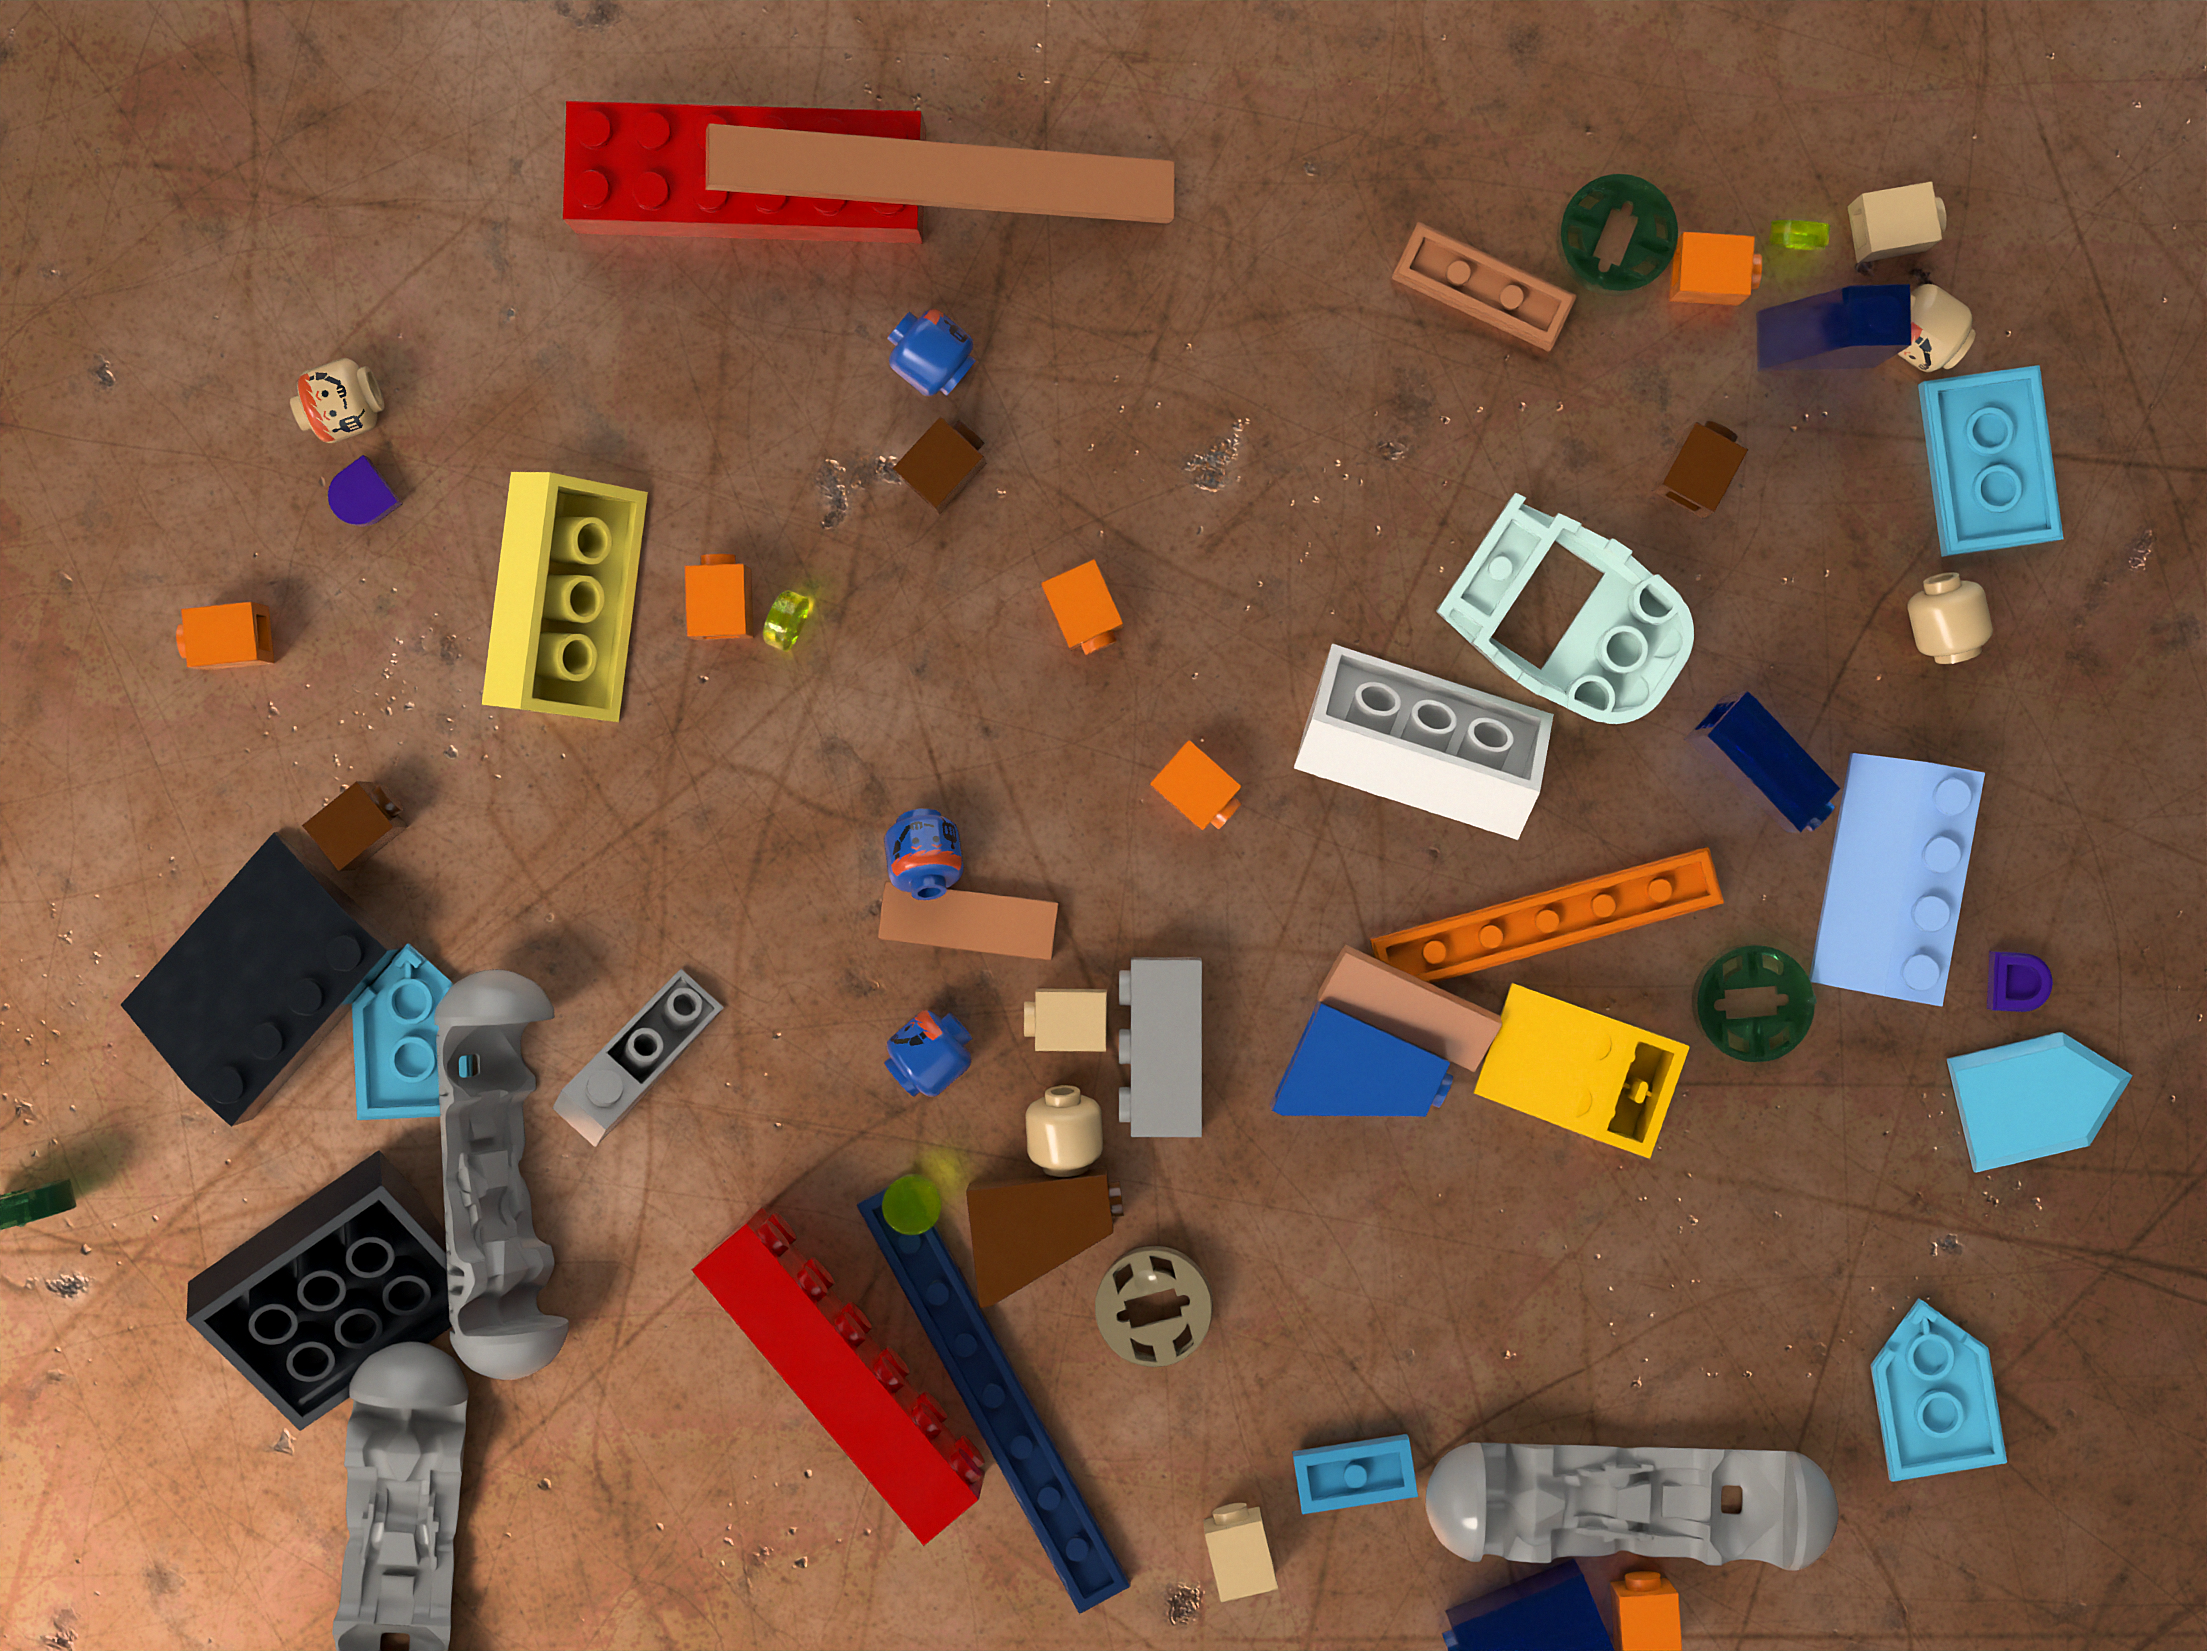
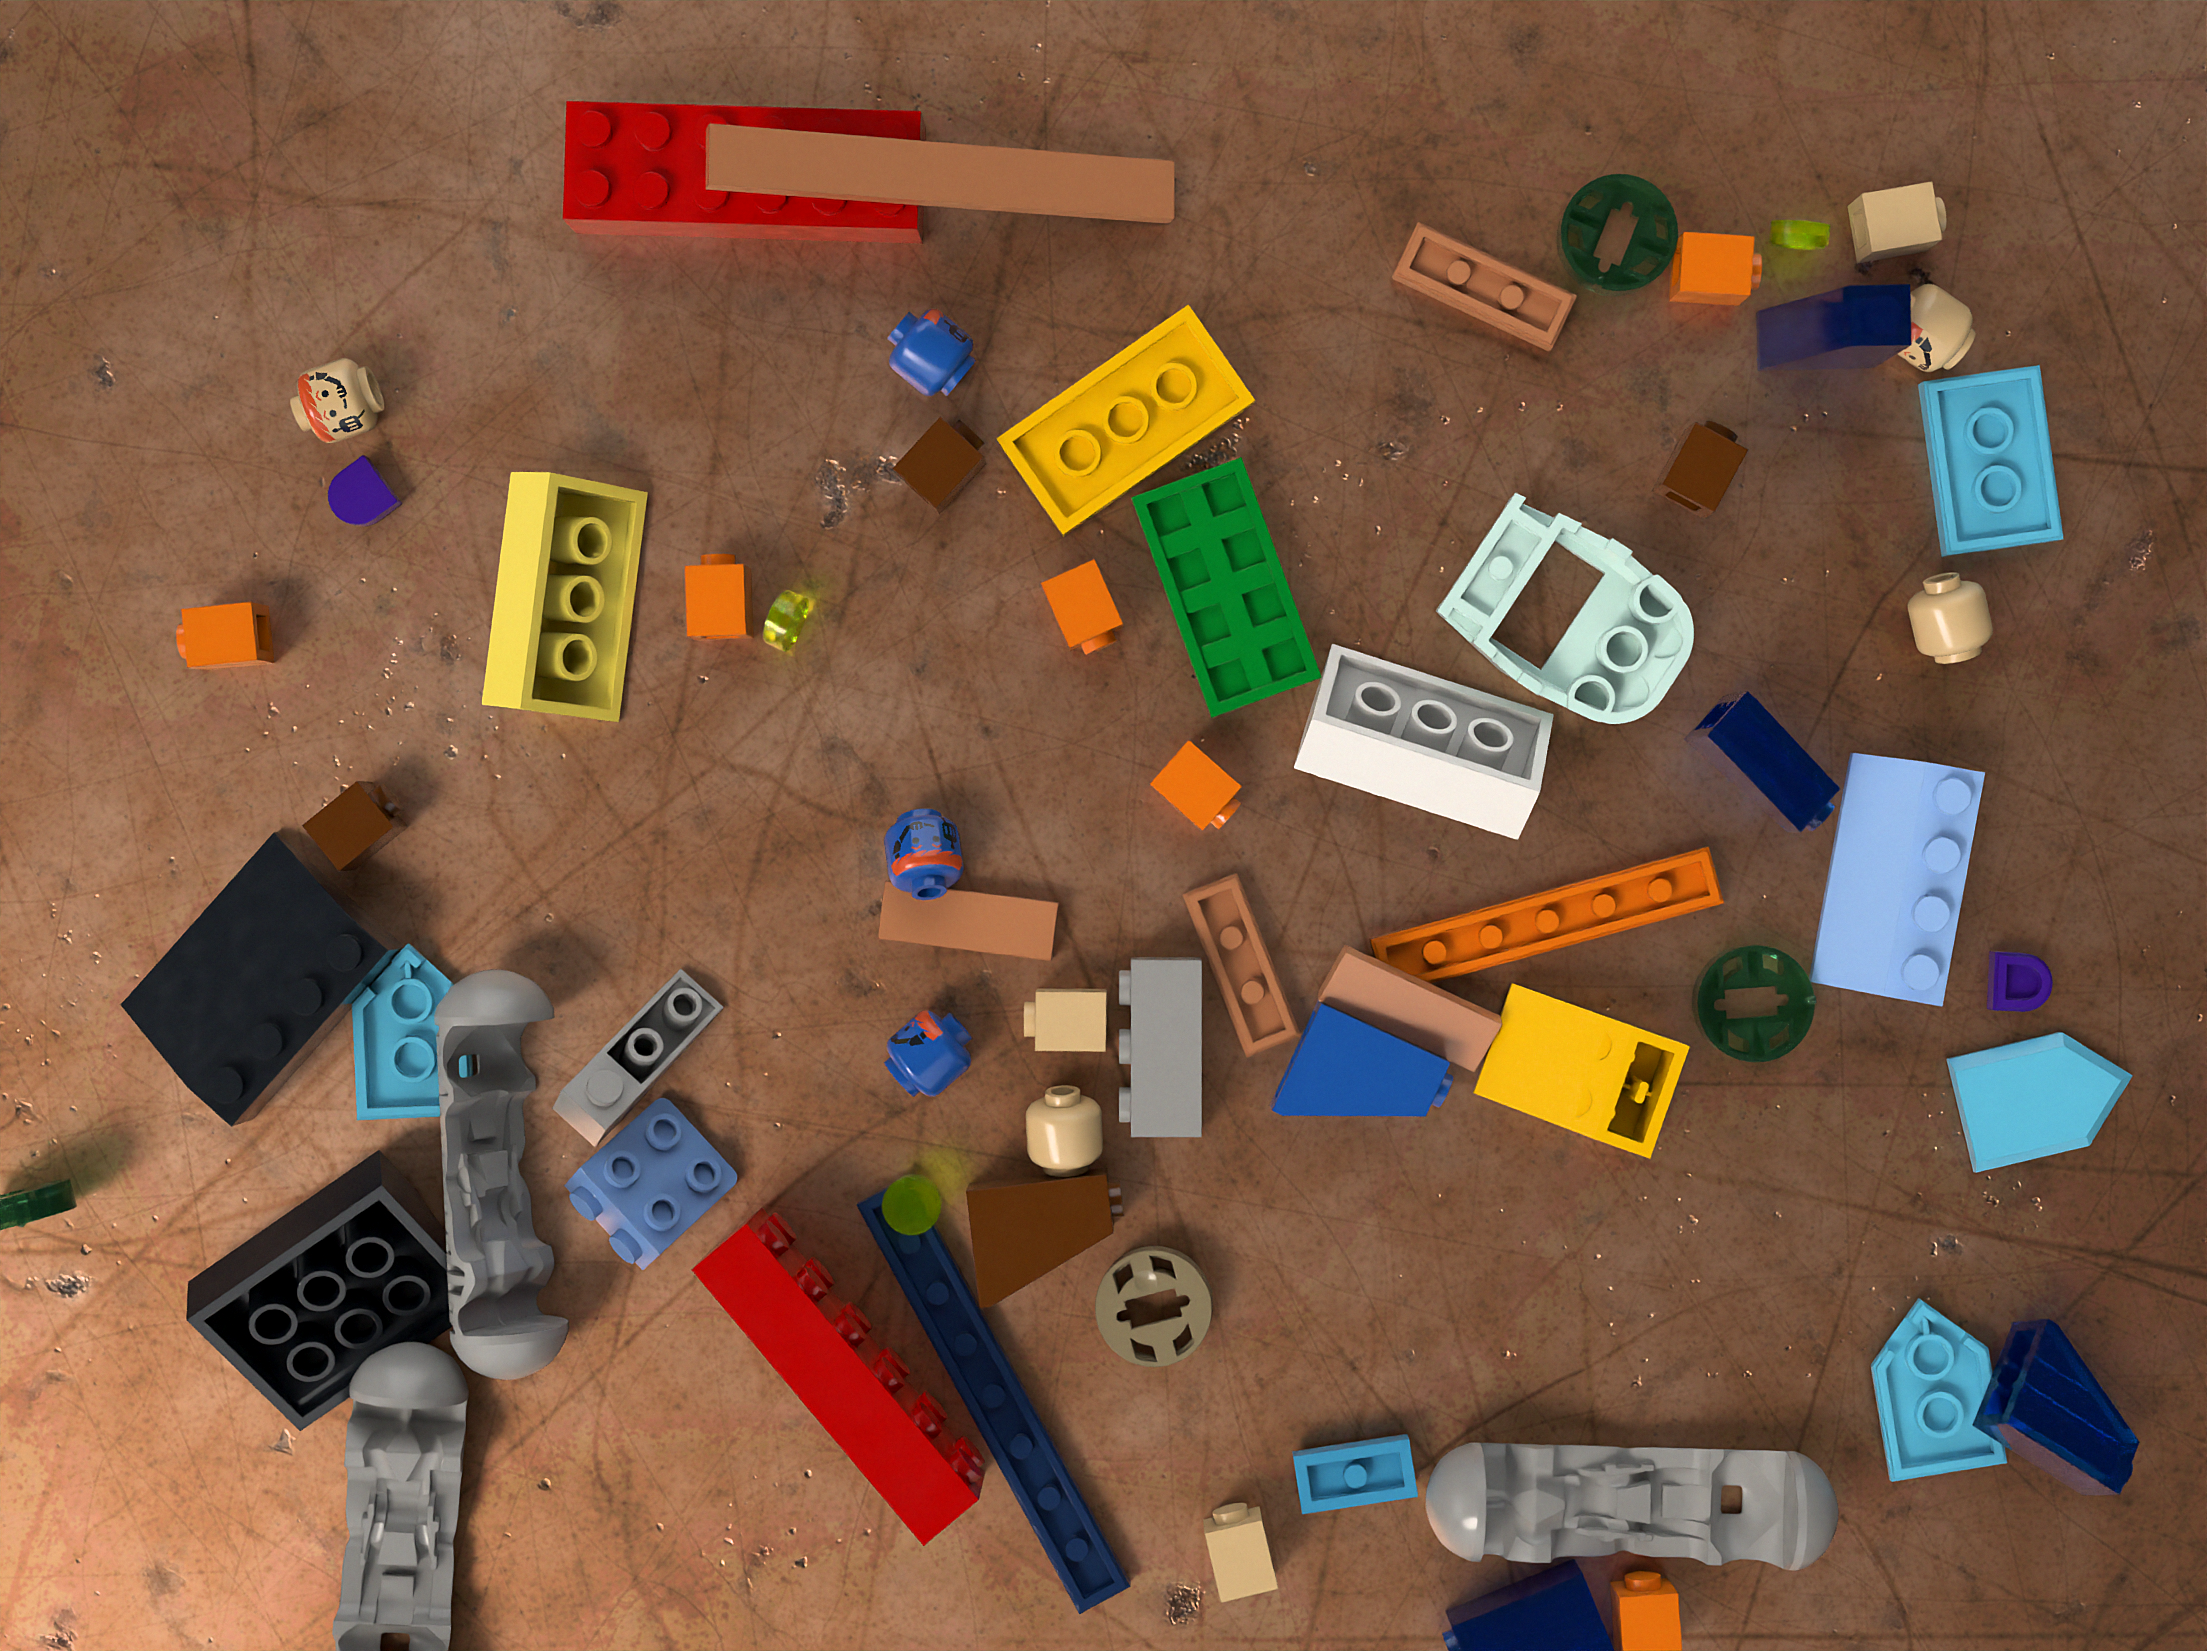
none -> medium blue bracket [564,1098,737,1270]
none -> yellow plate [996,304,1255,537]
none -> green plate [1131,457,1322,718]
none -> nougat tile [1183,873,1301,1057]
none -> clear blue slope [1972,1318,2140,1495]

